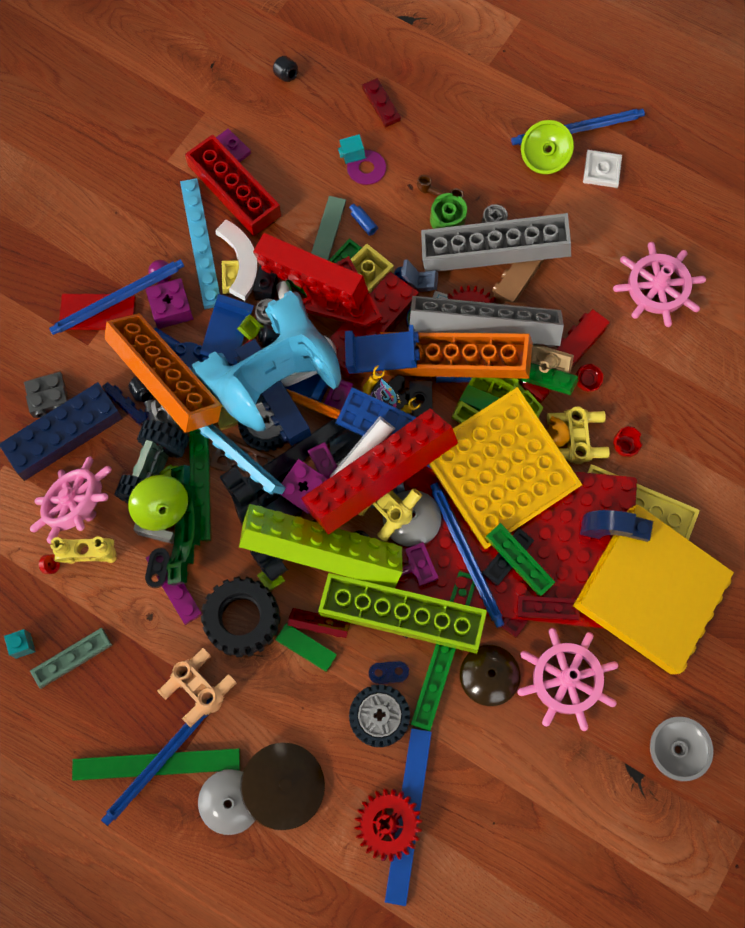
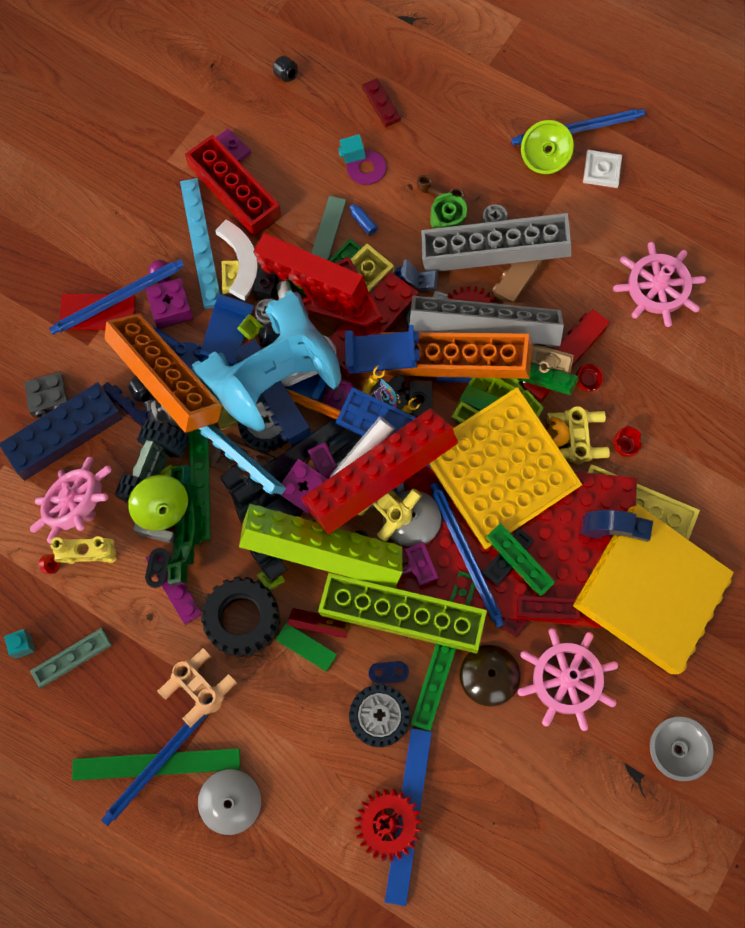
dark brown dish [240,743,325,830] -> none

